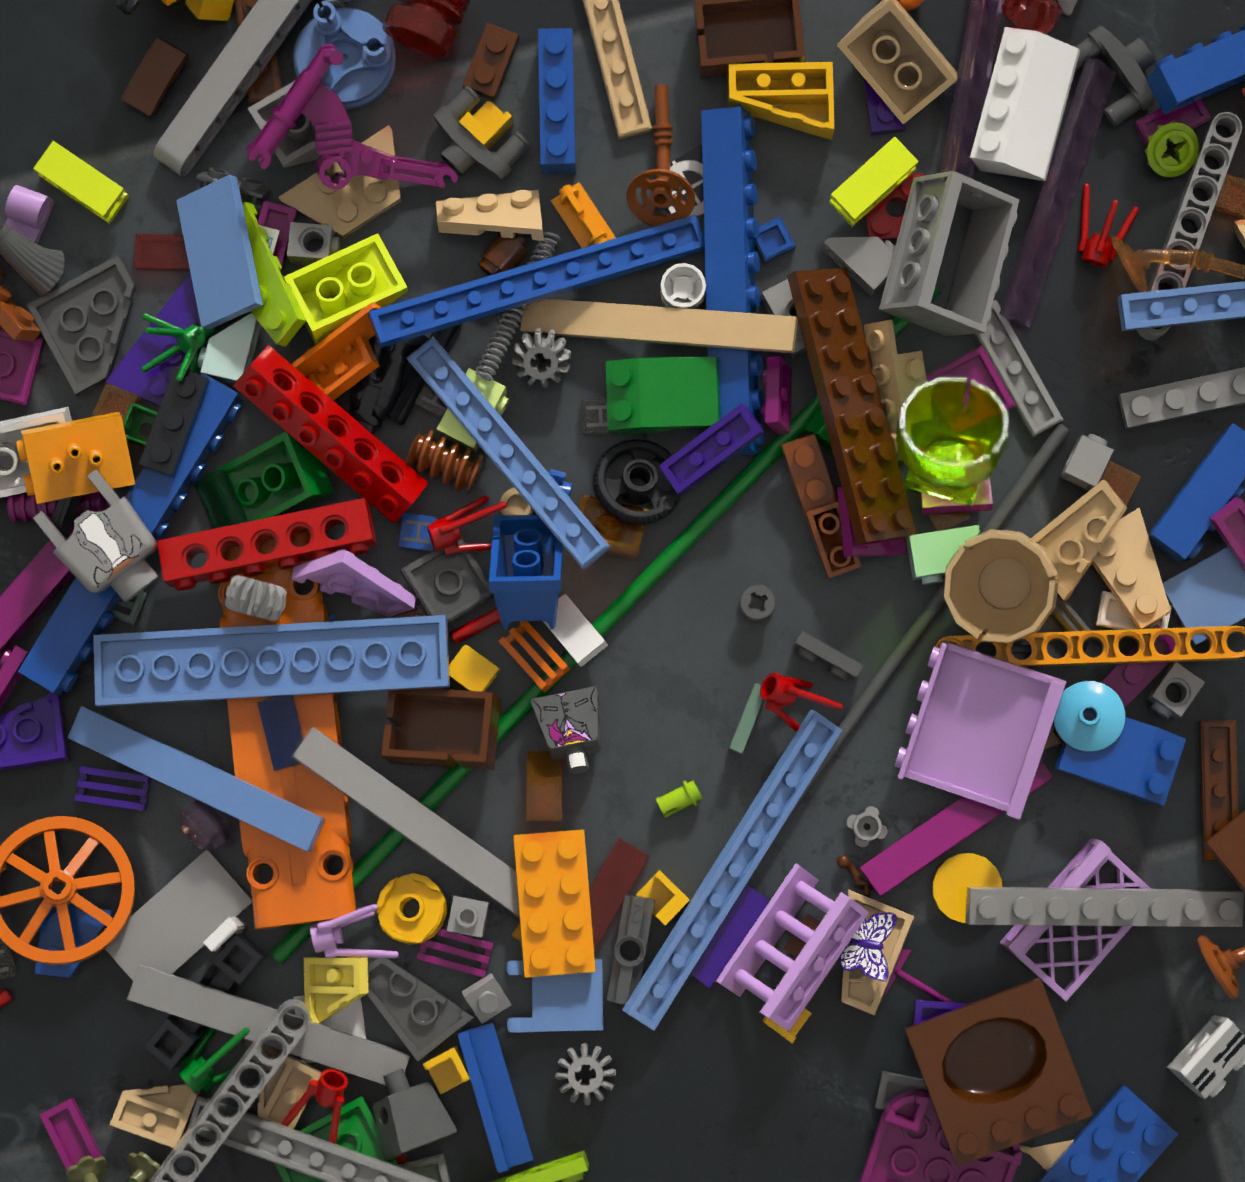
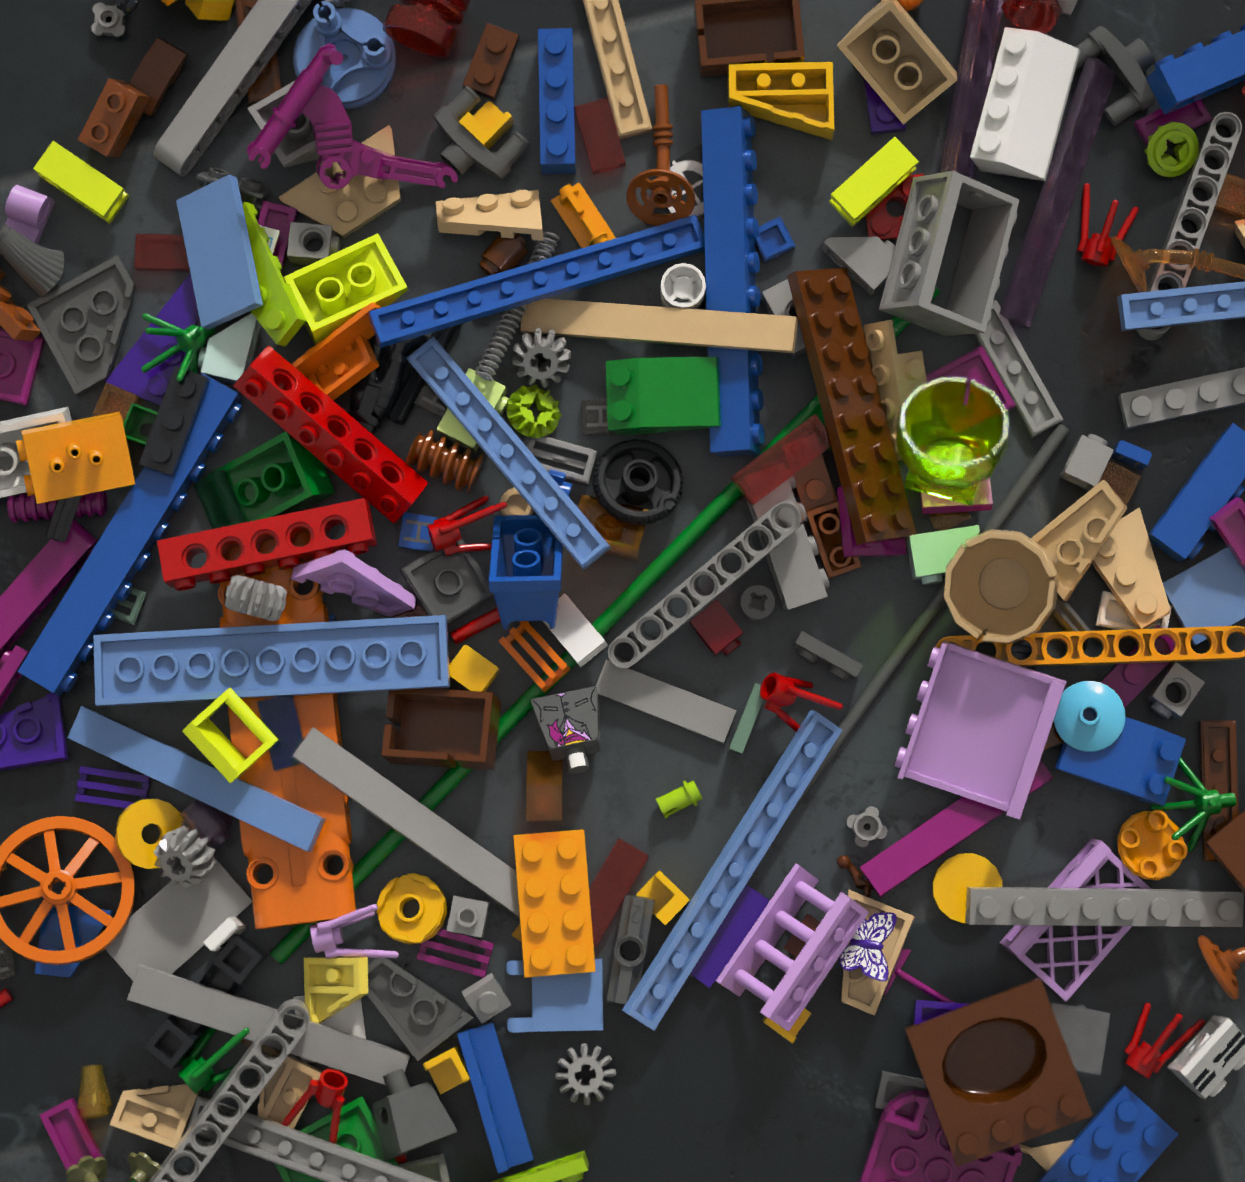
light grey piece [33,469,159,603] -> none
dark purple plate [659,403,764,495] -> none
magenta plate [761,356,792,435] -> none
none -> clear yellow cone [77,1065,113,1119]
none -> dark orange brick [78,78,151,158]
none -> light grey plate [91,2,126,37]
none -> yellow tile [115,799,186,869]
none -> light grey gear [153,826,216,889]
none -> neon yellow tile [182,688,279,784]
none -> lime gear [506,384,562,438]
none -> light grey tile [527,436,598,485]
none -> clear red tile [575,98,626,175]
none -> light grey tile [596,660,737,744]
none -> light grey beam [608,500,805,669]
none -> dark red brick [689,600,743,657]
none -> clear red tile [730,414,831,506]
none -> light grey brick [739,463,830,610]
none -> clear piece [1051,1002,1111,1075]
none -> blue tile [1111,440,1152,470]
none -> light orange dish [1117,810,1188,880]
none -> red plant [1124,1003,1205,1079]
none -> green plant [1150,757,1236,852]

